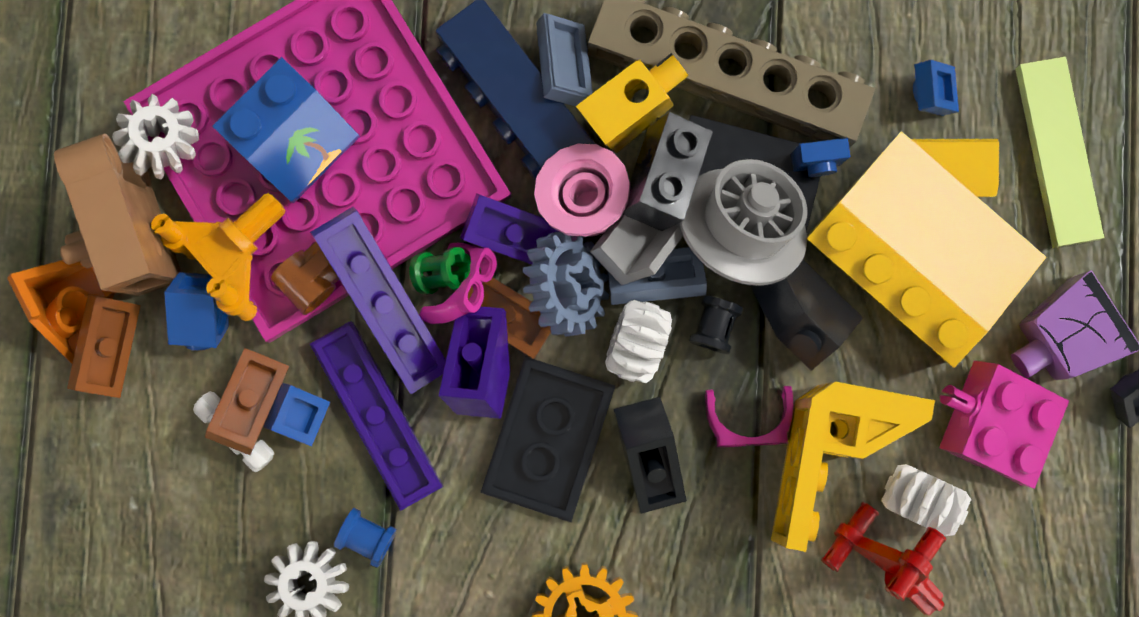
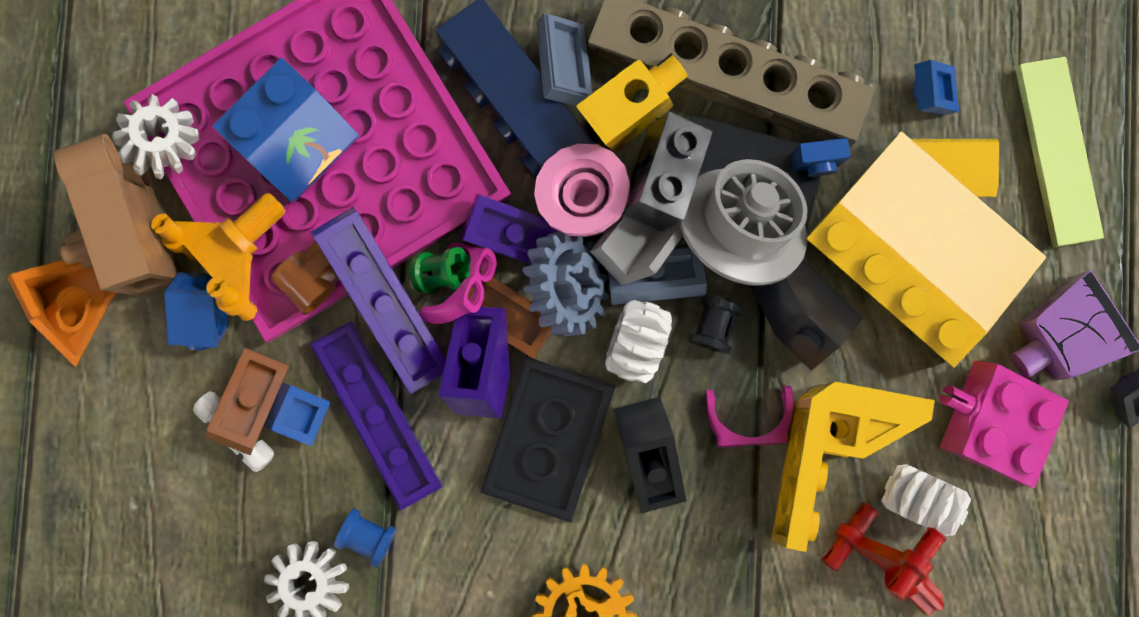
dark orange plate [67,295,141,398] -> none

